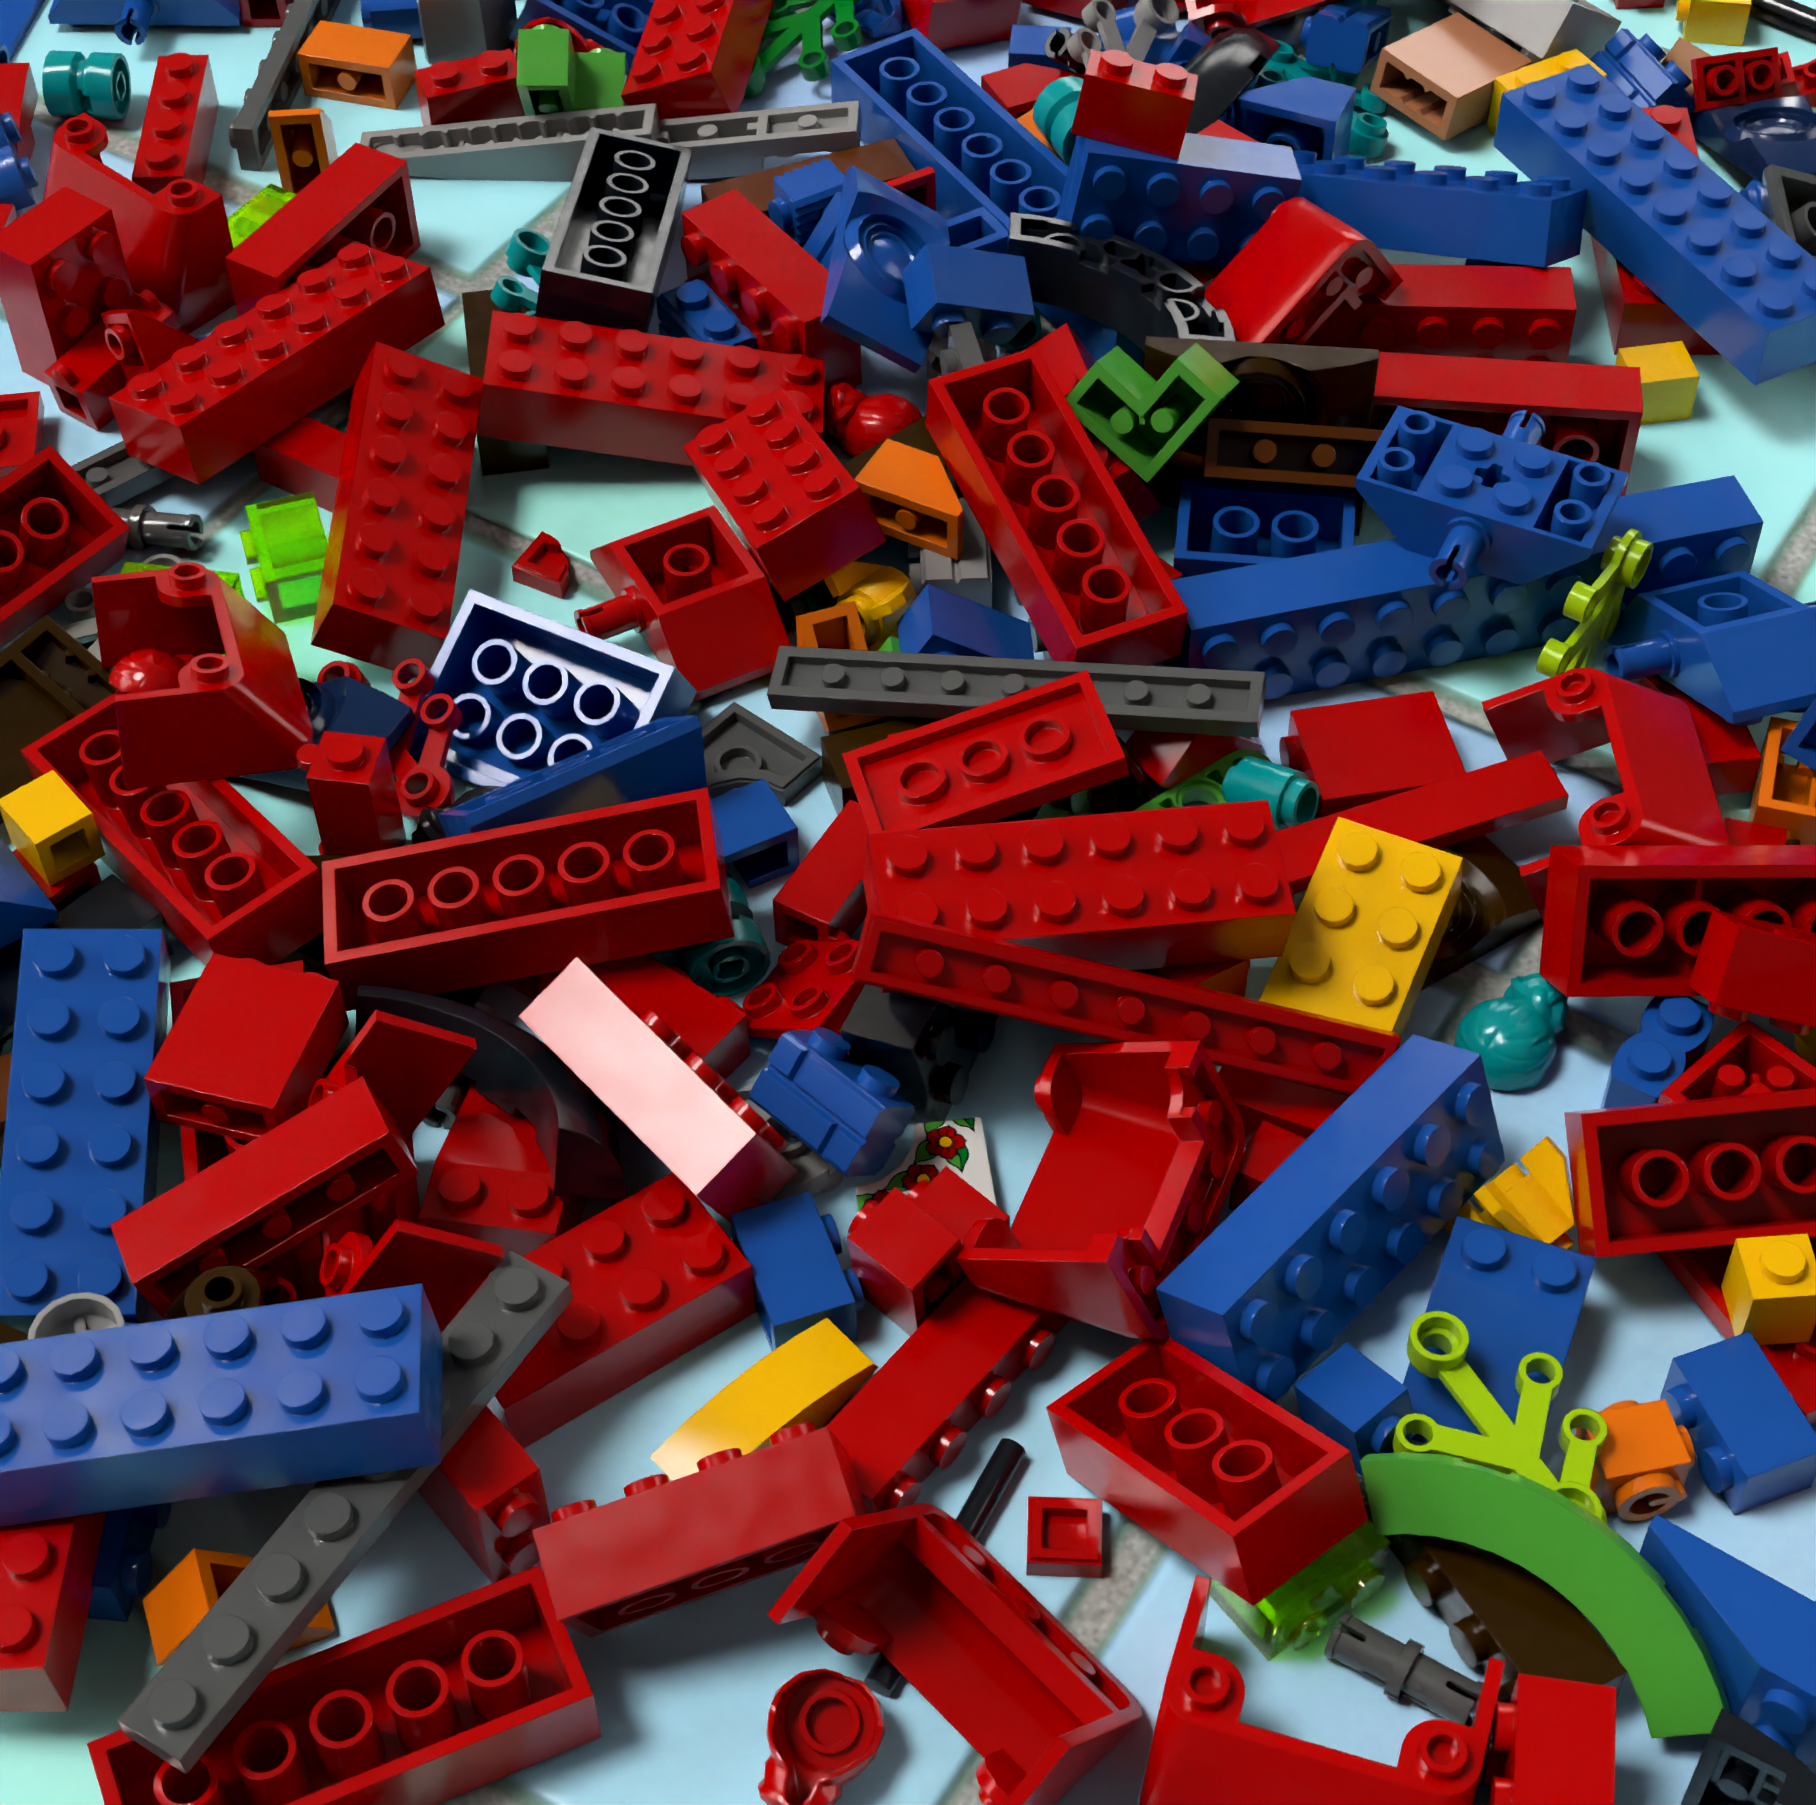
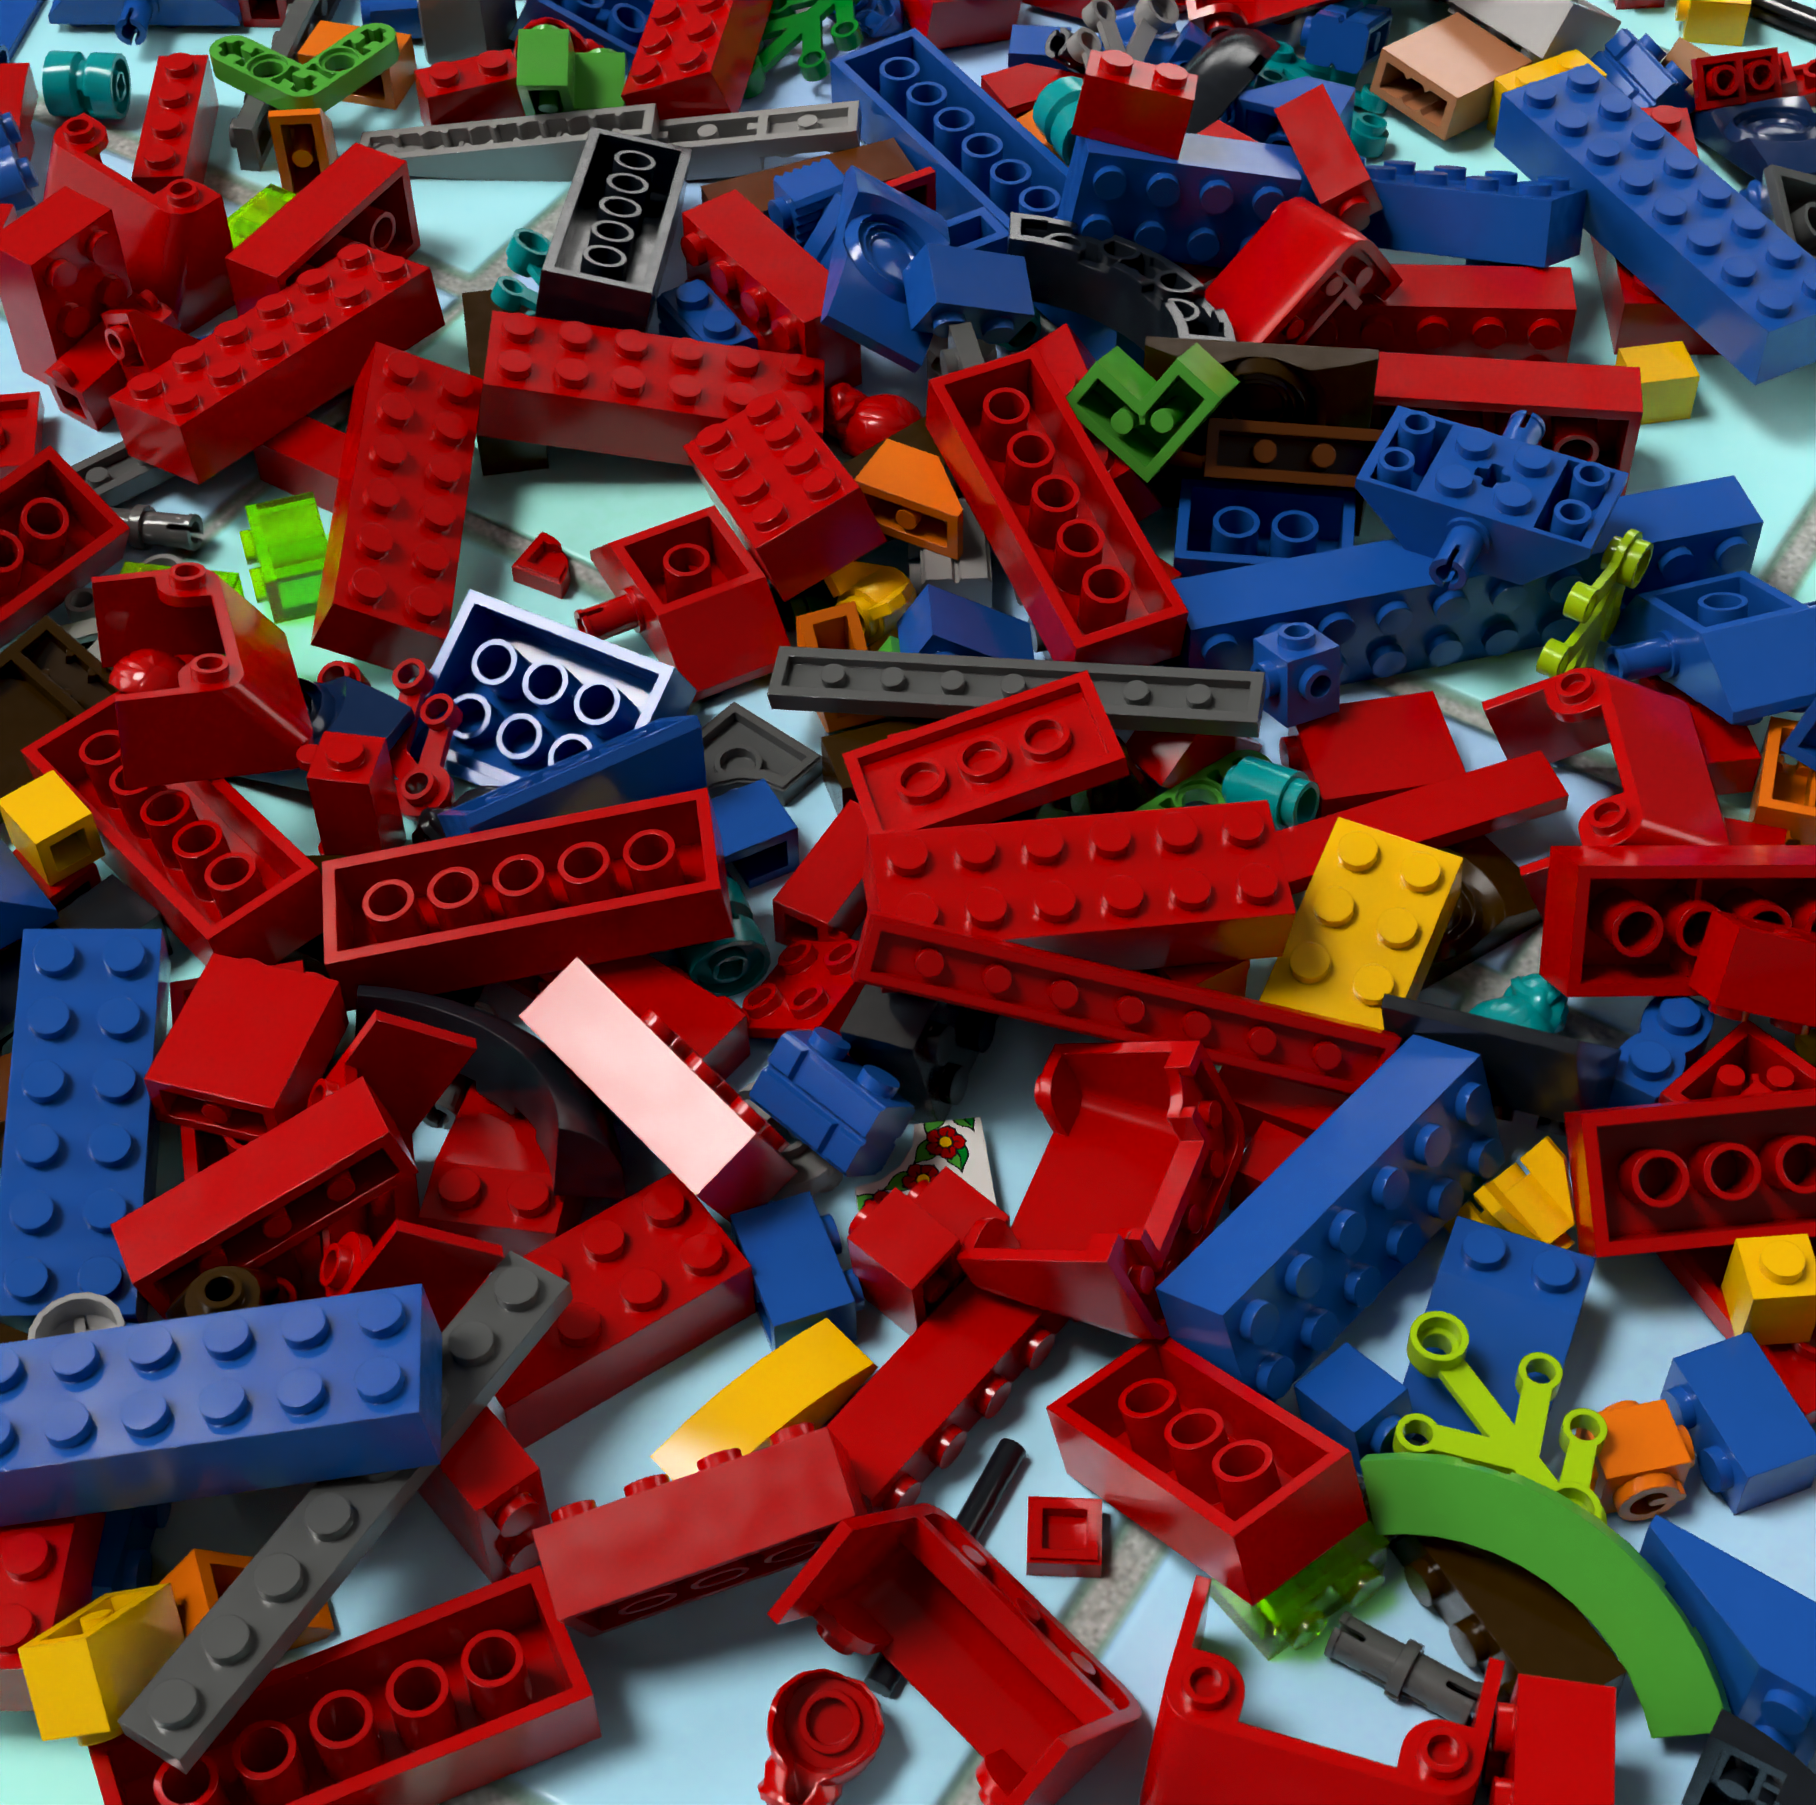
none -> yellow brick [18,1583,185,1746]
none -> bright green beam [209,23,400,112]
none -> blue brick [1250,622,1343,728]
none -> red brick [1274,84,1383,231]
none -> black slope [1381,993,1622,1137]

